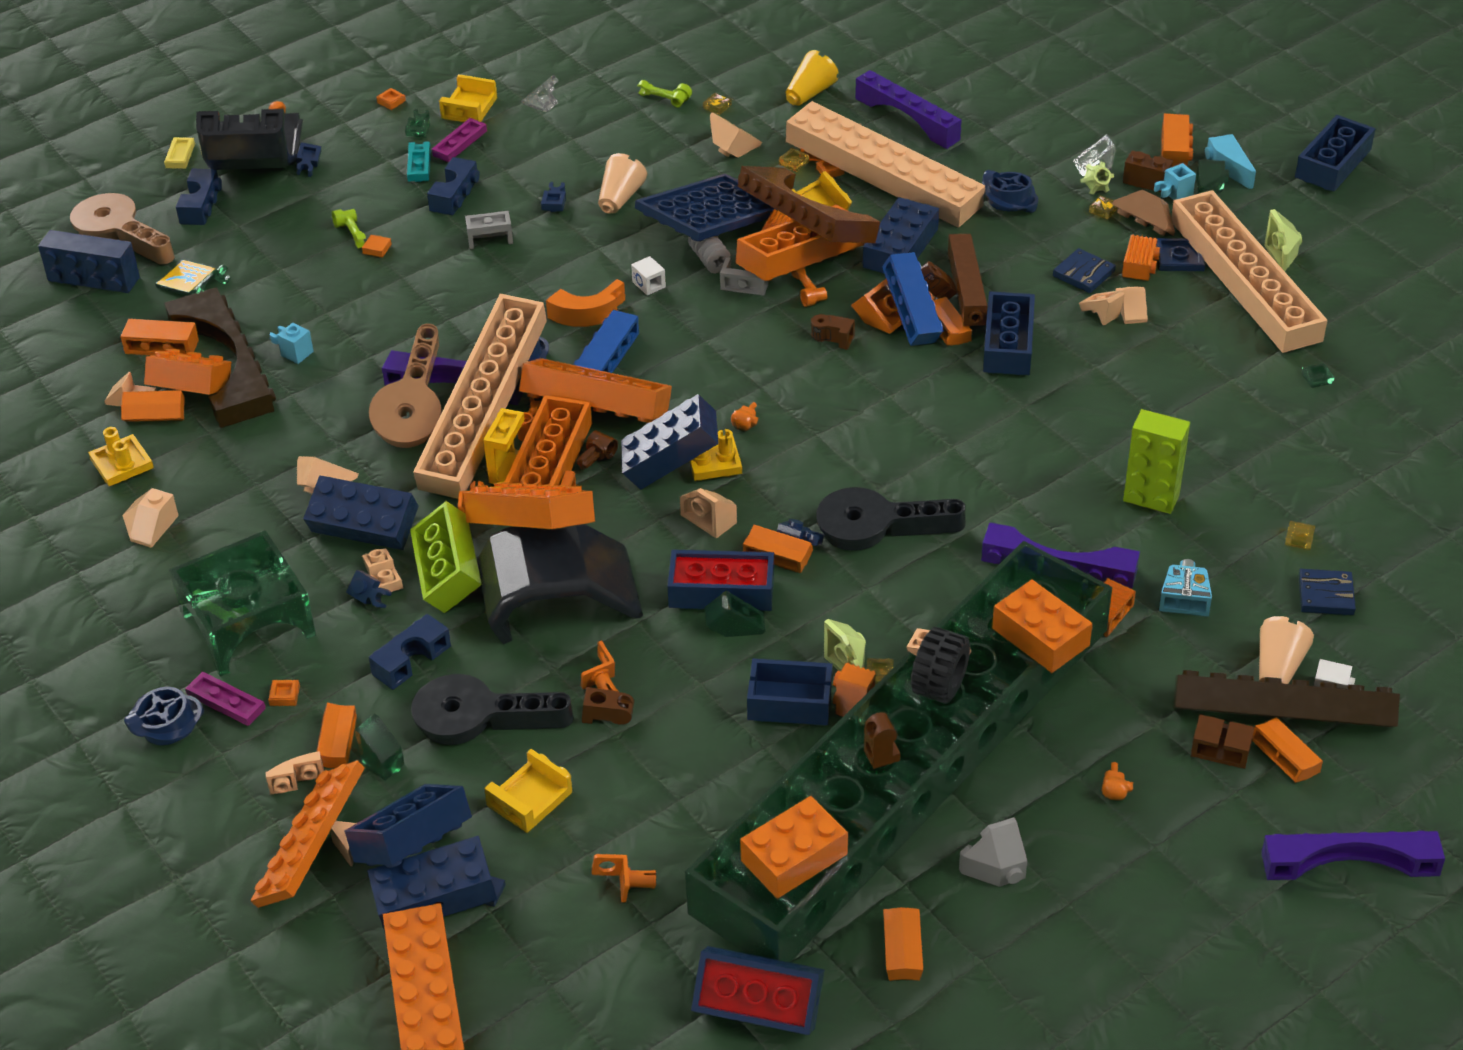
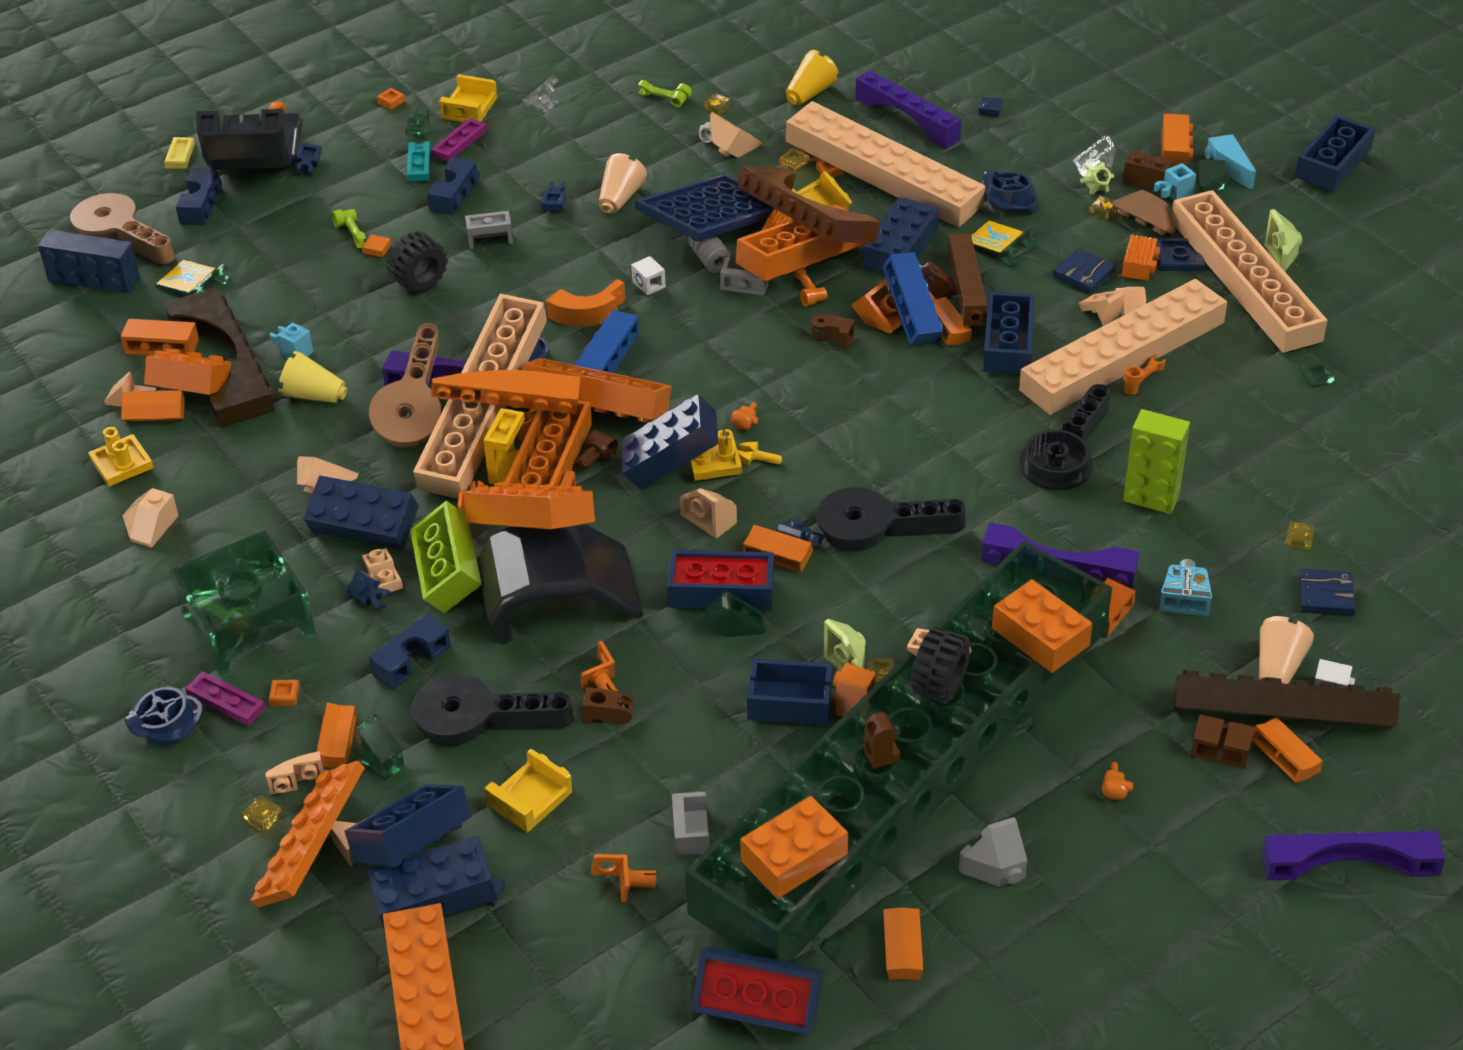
none -> clear yellow plate [241,796,282,832]
none -> light yellow cone [278,351,347,403]
none -> black tyre [386,231,448,294]
none -> orange slope [431,370,580,414]
none -> light grey panel [672,792,710,856]
none -> white plate [699,122,713,143]
none -> yellow bar [737,442,782,466]
none -> flag [971,220,1038,266]
none -> dark blue tile [979,97,1003,117]
none -> light nougat brick [1019,279,1227,415]
none -> black beam [1019,384,1110,490]
none -> orange brick [1123,355,1166,395]

